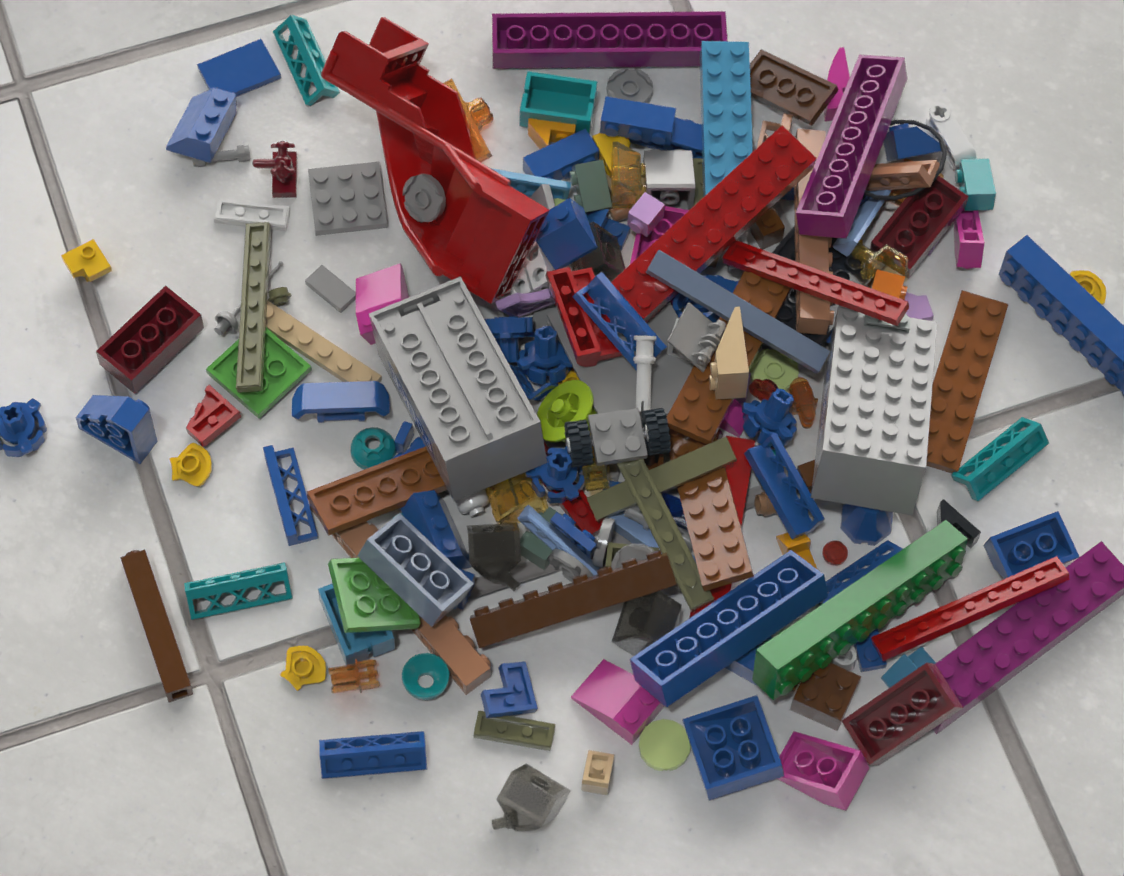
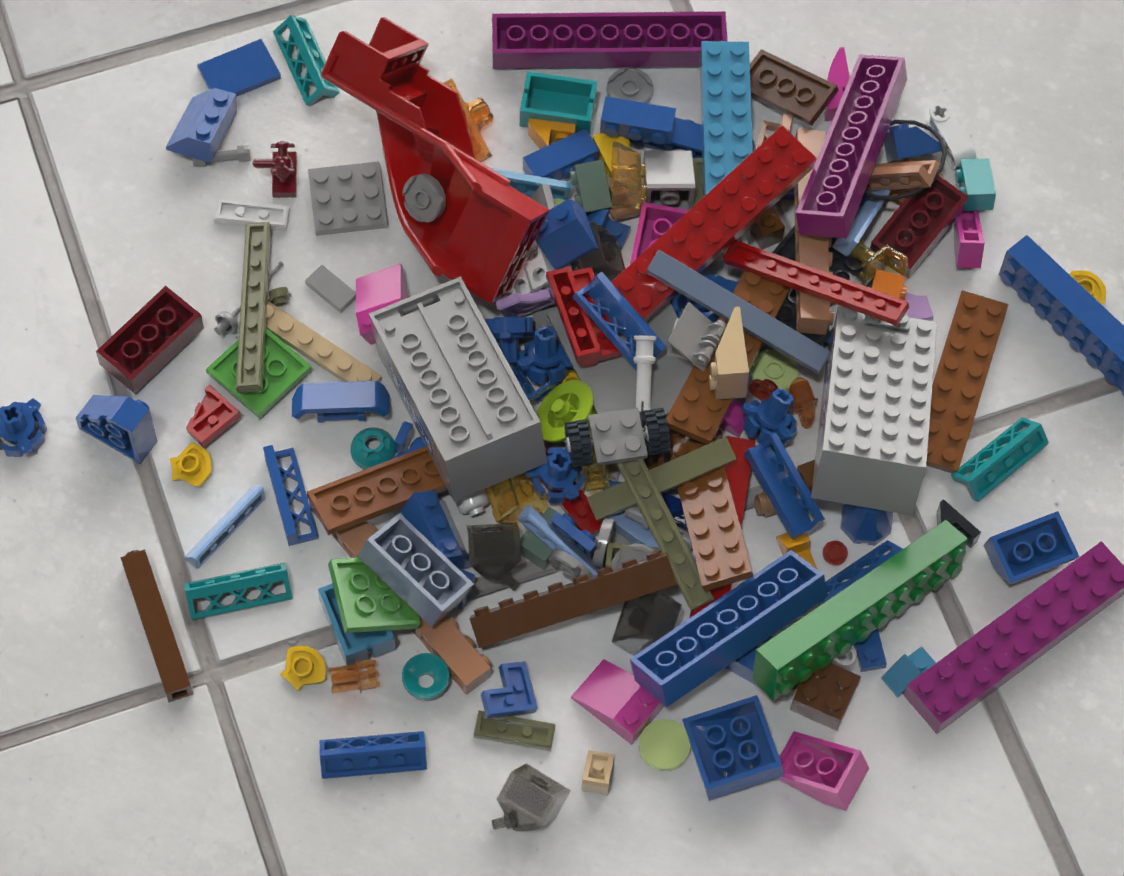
yellow brick [61,239,112,282] -> none
lavender brick [627,192,665,237] -> none
dark red brick [842,662,963,766] -> none
red plate [871,556,1070,661] -> none
none -> light blue slope [184,485,265,569]

